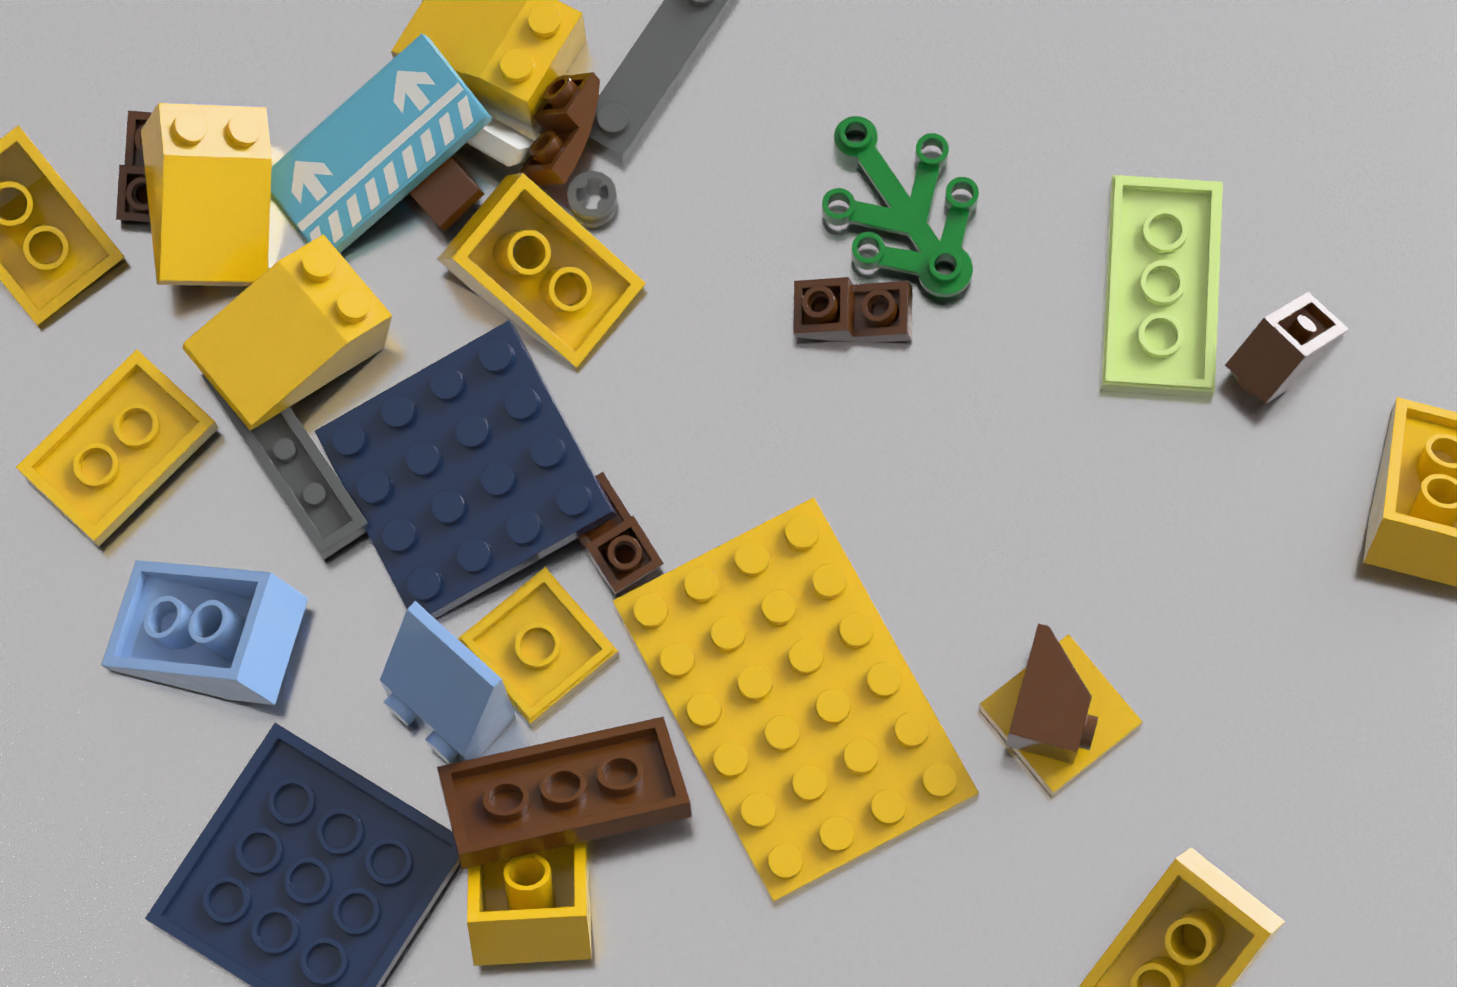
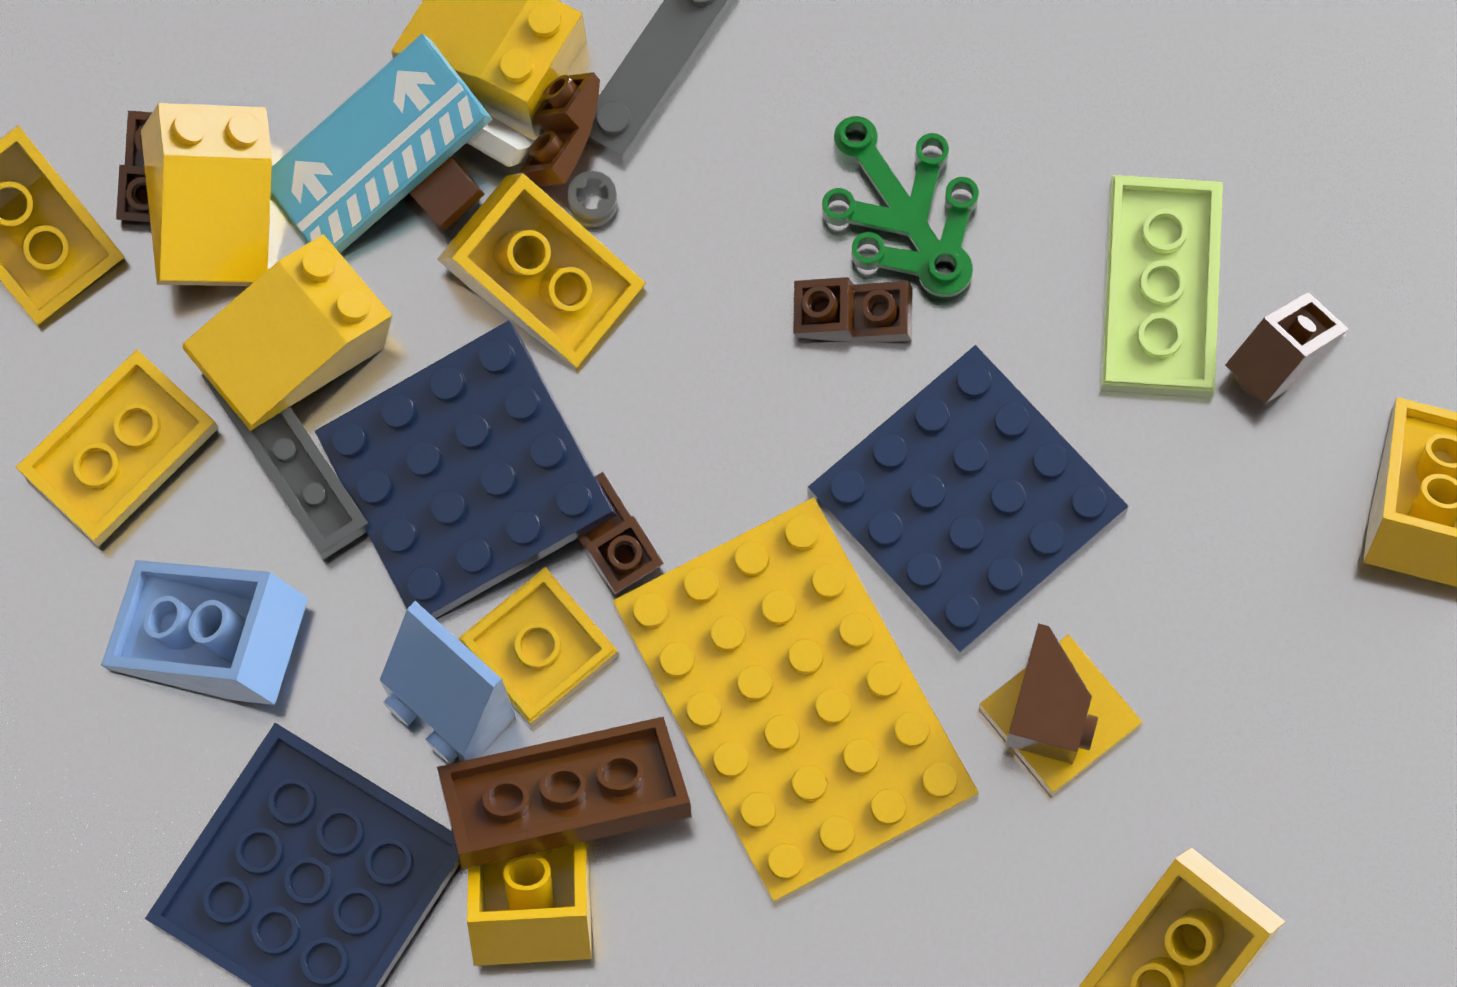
none -> dark blue plate [807,345,1129,657]

